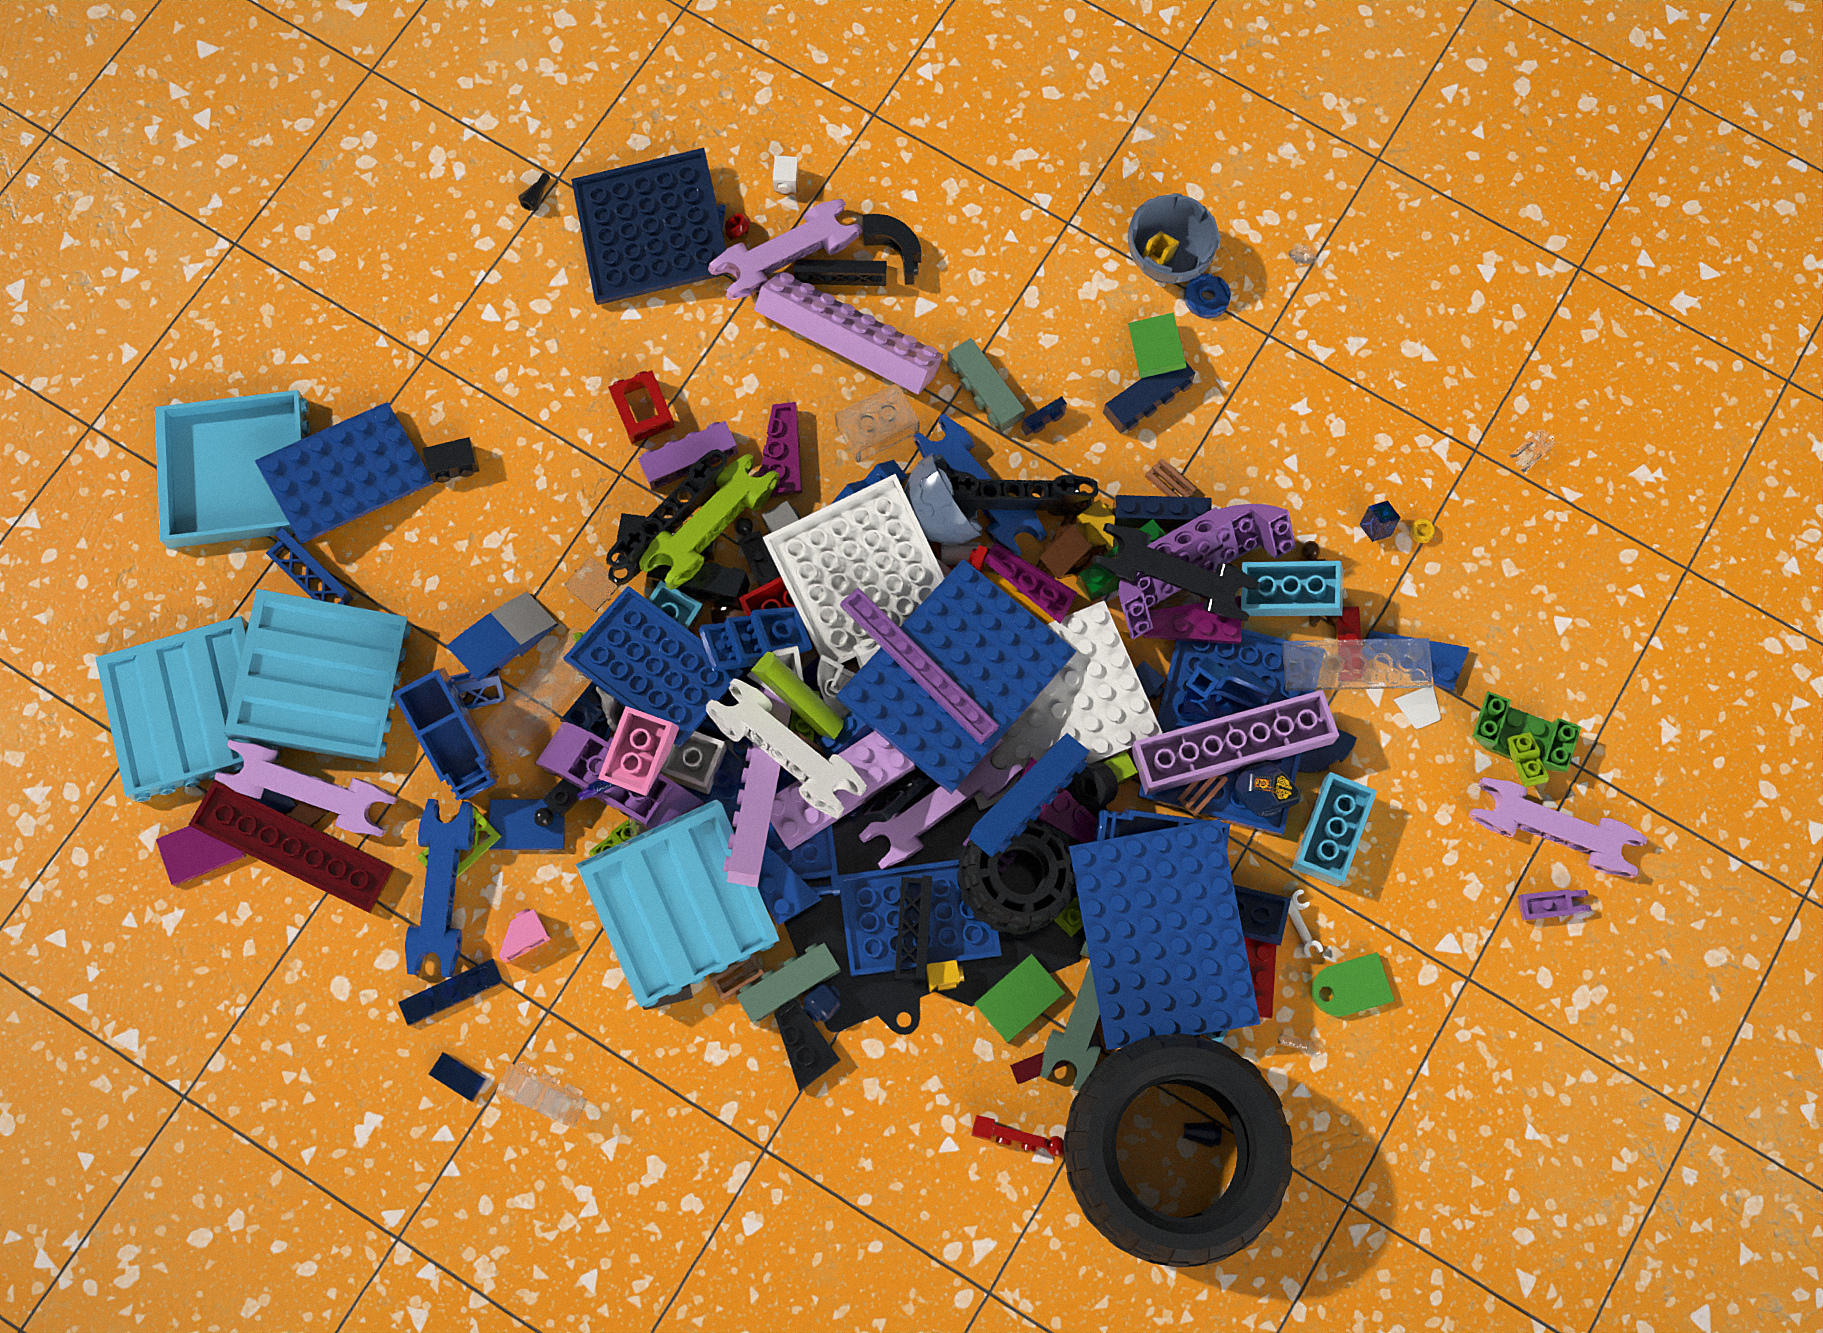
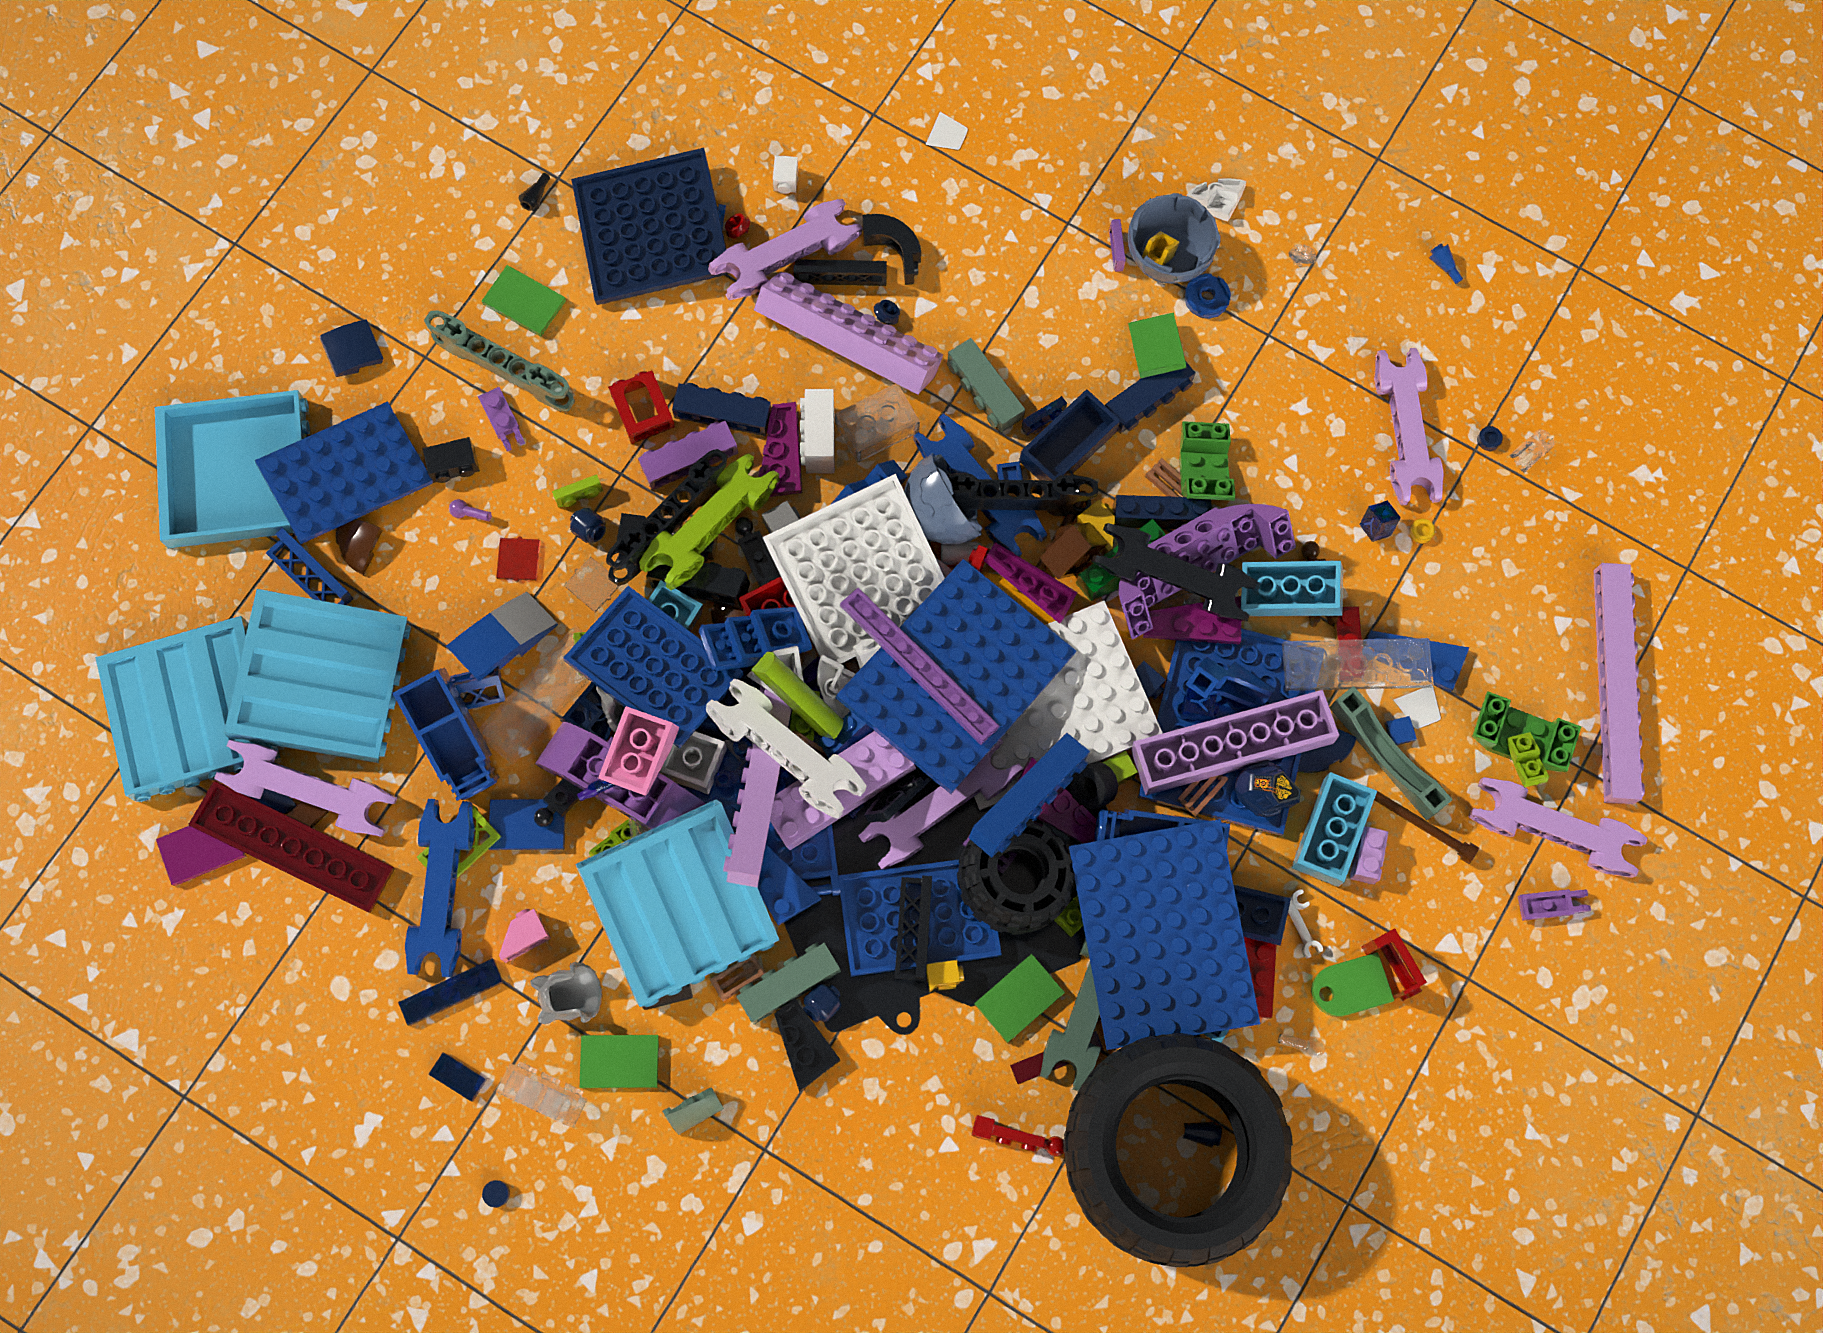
none -> dark blue slope [320,319,383,377]
none -> reddish brown brick [336,519,383,576]
none -> sand green piece [424,310,575,412]
none -> medium lavender bar [449,499,492,521]
none -> medium lavender hinge [478,387,525,452]
none -> bright green tile [482,265,566,337]
none -> dark blue tile [482,1180,510,1207]
none -> clear red piece [496,536,540,582]
none -> light grey hair [530,962,602,1024]
none -> lime plate [552,474,603,508]
none -> dark blue head [570,508,606,543]
none -> bright green tile [579,1035,659,1088]
none -> sand green slope [663,1087,724,1135]
none -> dark blue brick [672,383,772,436]
none -> white brick [800,389,835,473]
none -> dark blue hat [874,300,900,325]
none -> white sticker [926,112,968,150]
none -> blue tile [996,461,1023,480]
none -> dark blue piece [1019,389,1121,480]
none -> medium lavender tile [1109,219,1126,272]
none -> bright green slope [1179,421,1235,501]
none -> white brick [1187,178,1247,222]
none -> sand green arch [1329,686,1453,821]
none -> lavender brick [1349,826,1388,884]
none -> red panel [1361,928,1427,1001]
none -> lavender piece [1374,348,1444,505]
none -> reddish brown piece [1374,790,1479,864]
none -> blue tile [1384,716,1417,745]
none -> blue cone [1429,243,1463,284]
none -> dark blue tile [1477,426,1503,451]
none -> lavender brick [1593,563,1645,804]

